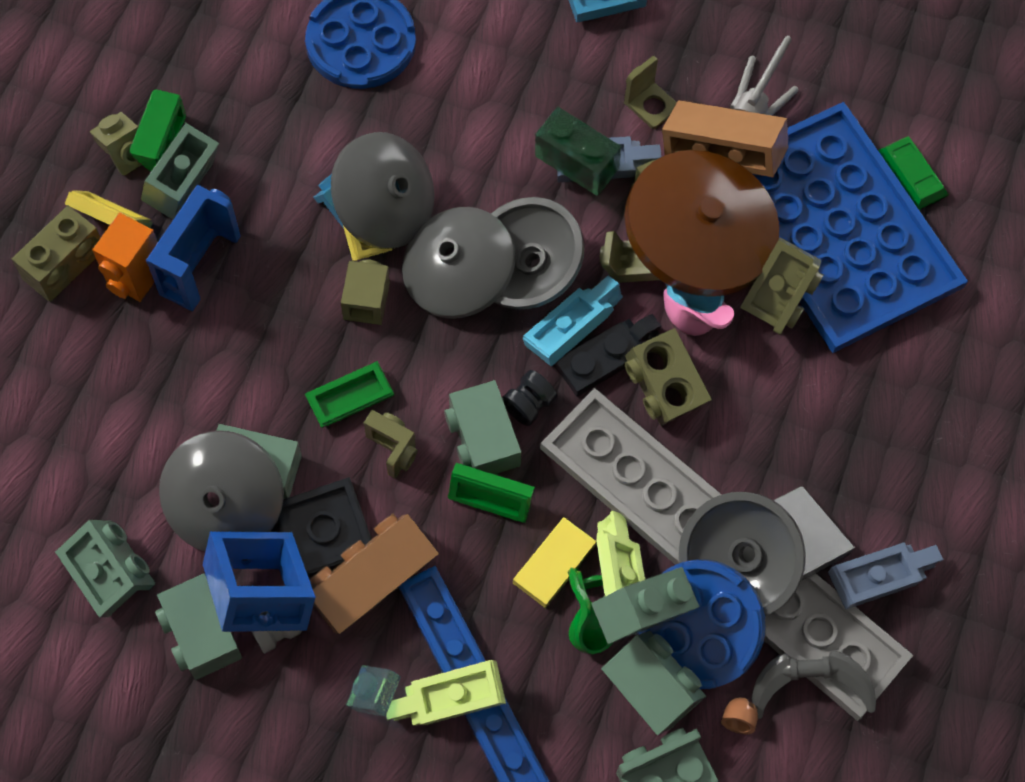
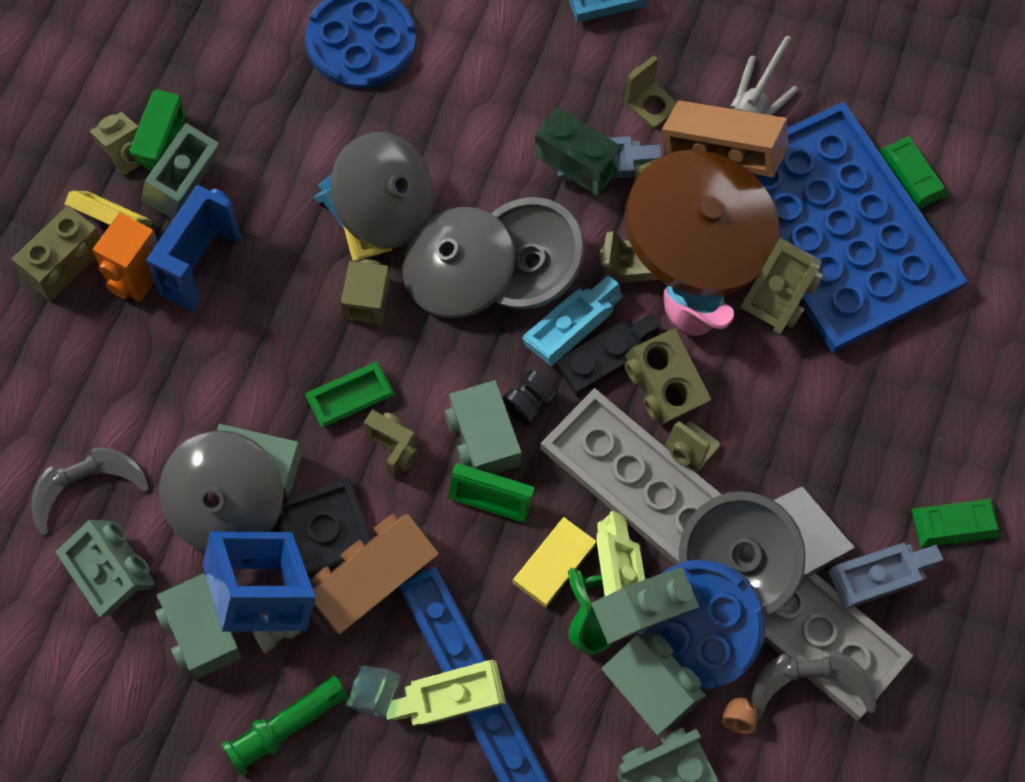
none -> dark grey piece [31,448,149,536]
none -> green pin [221,675,349,777]
none -> olive bracket [664,421,720,473]
none -> green tile [911,498,1001,548]

